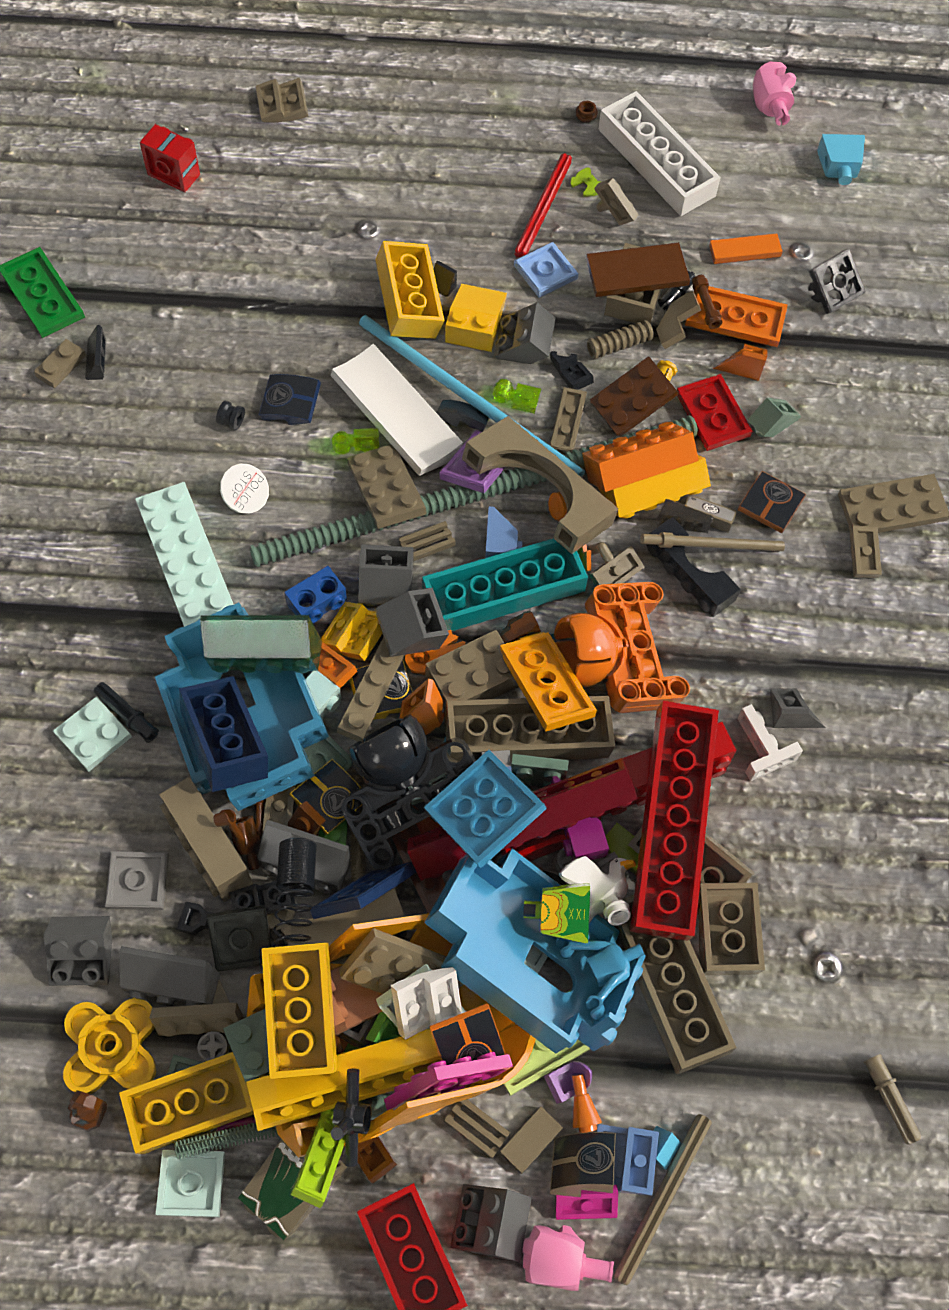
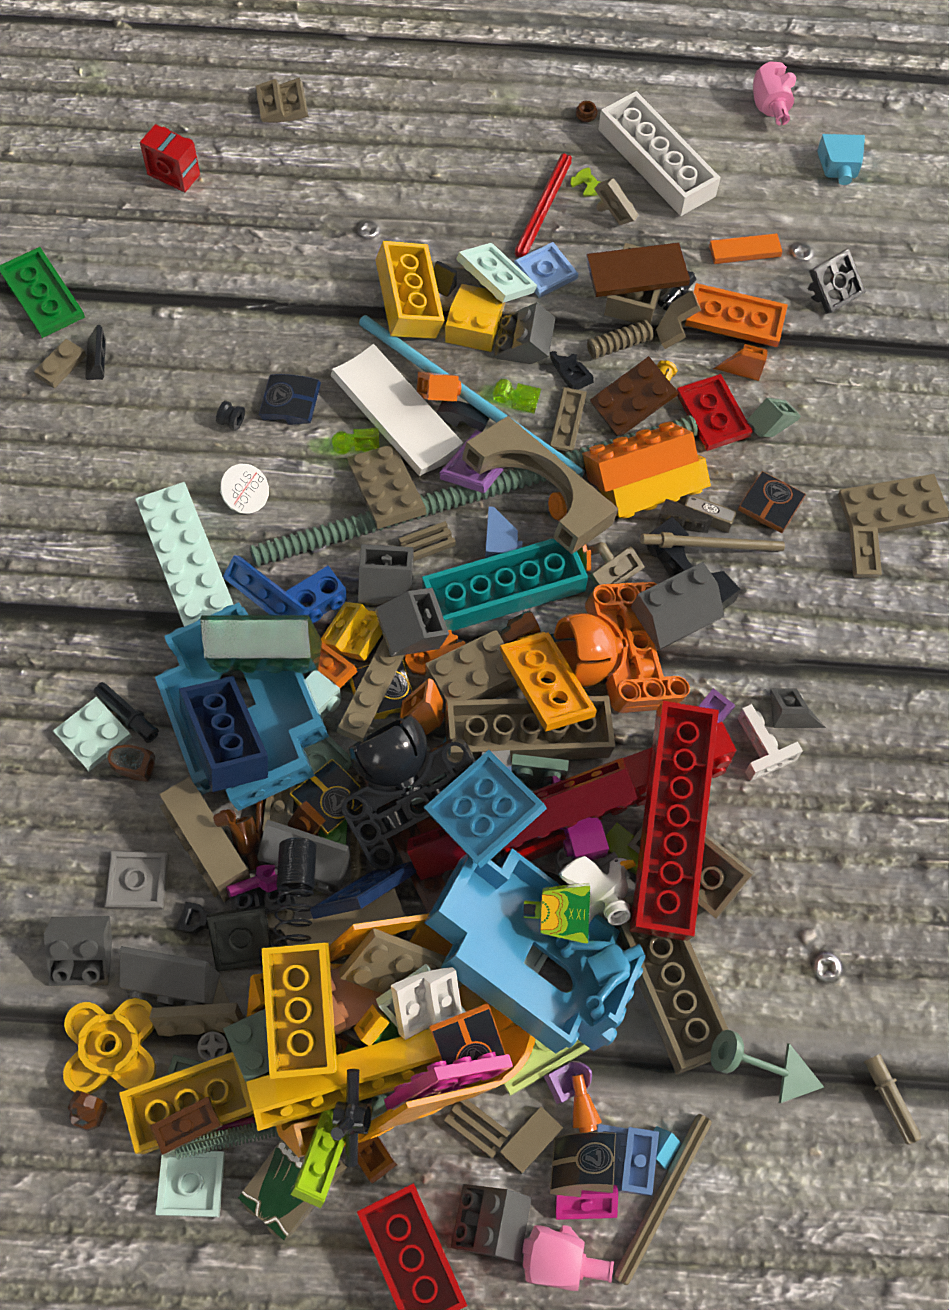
reddish brown bar [691,274,723,329] -> none
dark tan slope [698,883,765,975] -> none
none -> rock [107,744,156,782]
none -> reddish brown plate [150,1097,222,1155]
none -> blue tile [223,555,310,633]
none -> magenta bar [226,865,277,897]
none -> yellow tile [354,1004,390,1047]
none -> orange slope [417,372,461,401]
none -> light aqua plate [456,243,537,303]
none -> dark grey slope [631,562,724,650]
none -> medium lavender plate [699,688,735,723]
none -> sand green piece [711,1030,824,1103]

